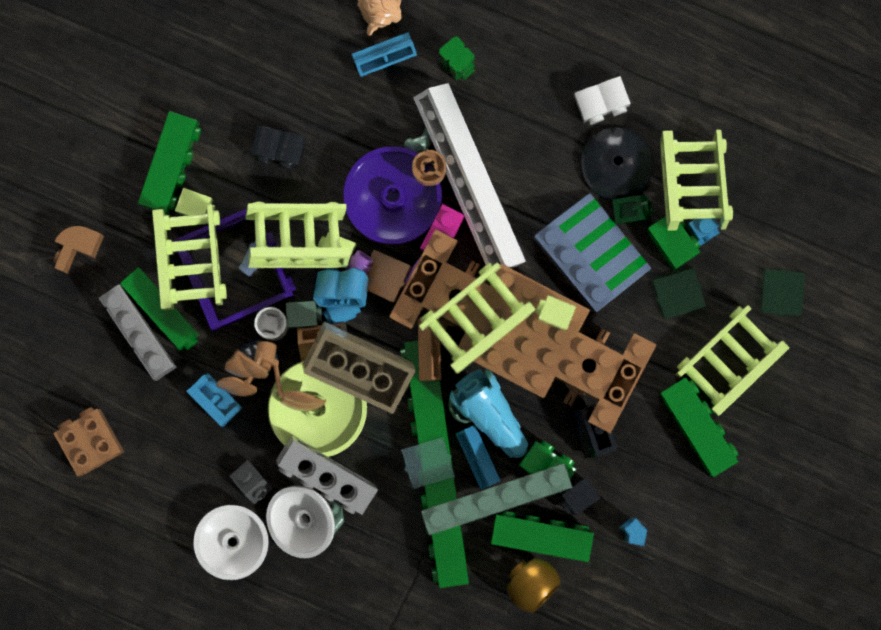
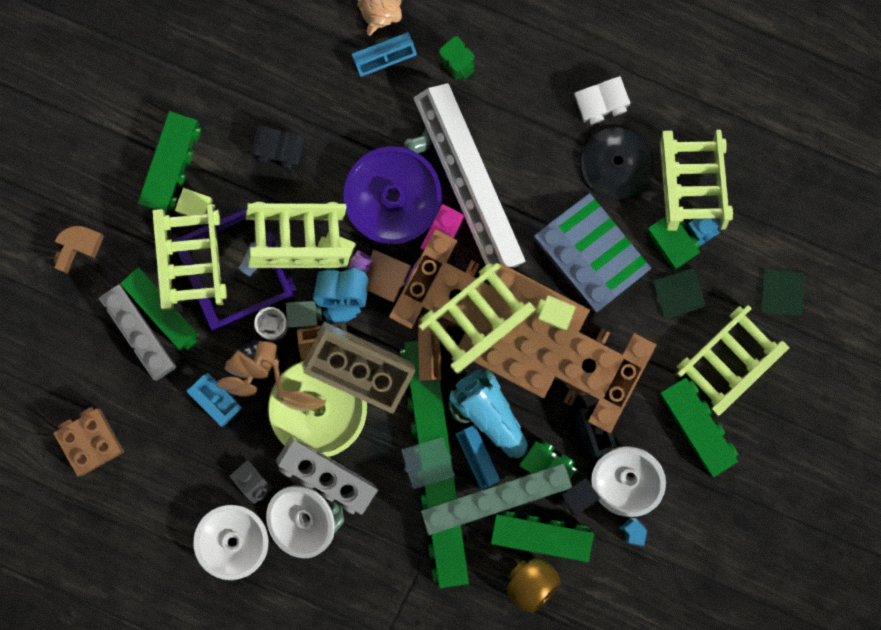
medium nougat wheel [412,150,446,186] -> none
dark green bracket [613,195,653,224] -> none
none -> white dish [592,447,666,517]

